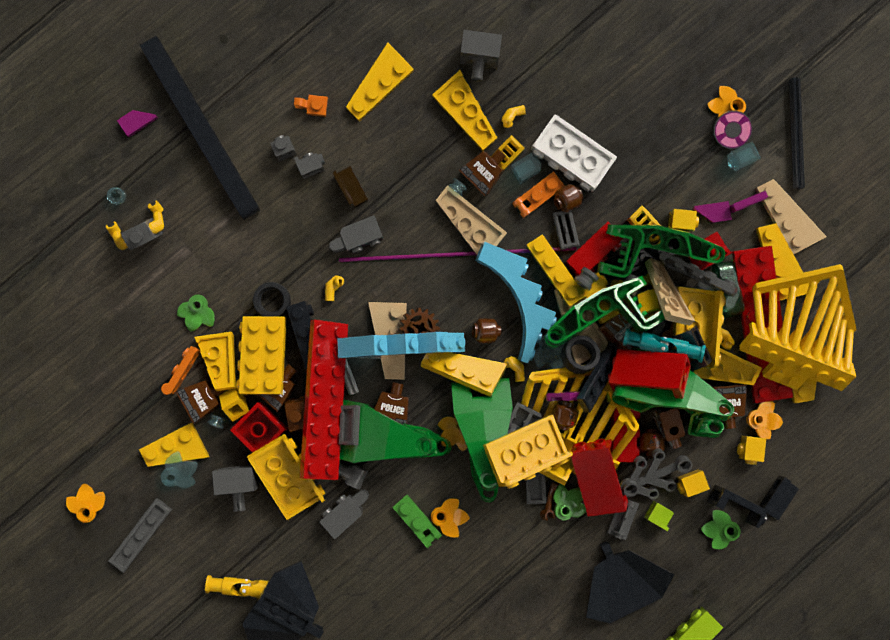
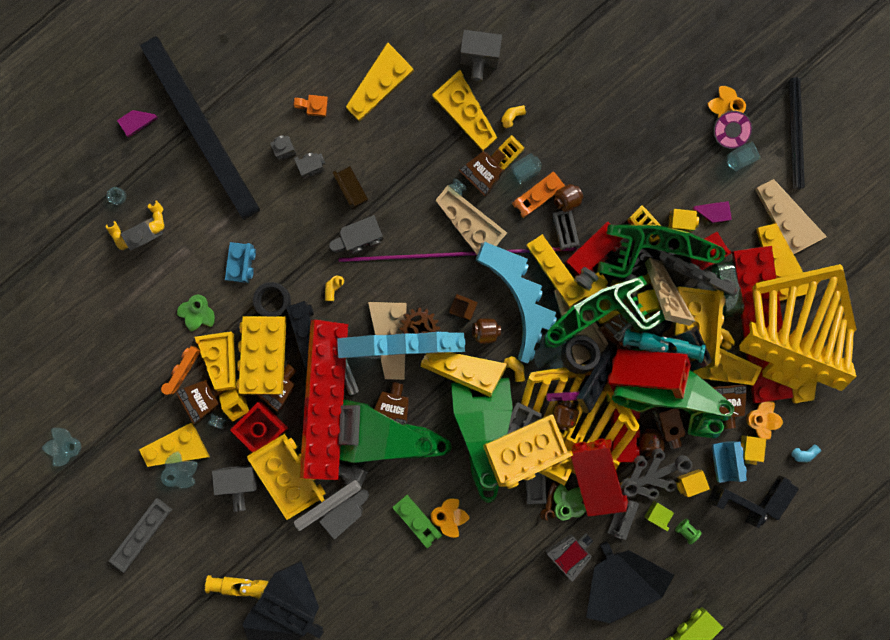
light orange plate [66,484,105,523] -> none
reddish brown torso [285,396,305,435] -> none
light orange plate [438,416,467,451] -> none
white bracket [531,114,617,192] -> none
bright green plate [701,510,741,549] -> none
magenta tile [730,191,768,213] -> none
none -> clear light blue plate [42,427,81,466]
none -> dark azure bracket [225,242,256,283]
none -> light grey axle [294,480,361,531]
none -> reddish brown panel [450,294,478,321]
none -> torso [545,533,594,582]
none -> bright green bush [675,518,702,545]
none -> dark azure bracket [712,441,747,483]
none -> medium azure arm [791,444,821,462]

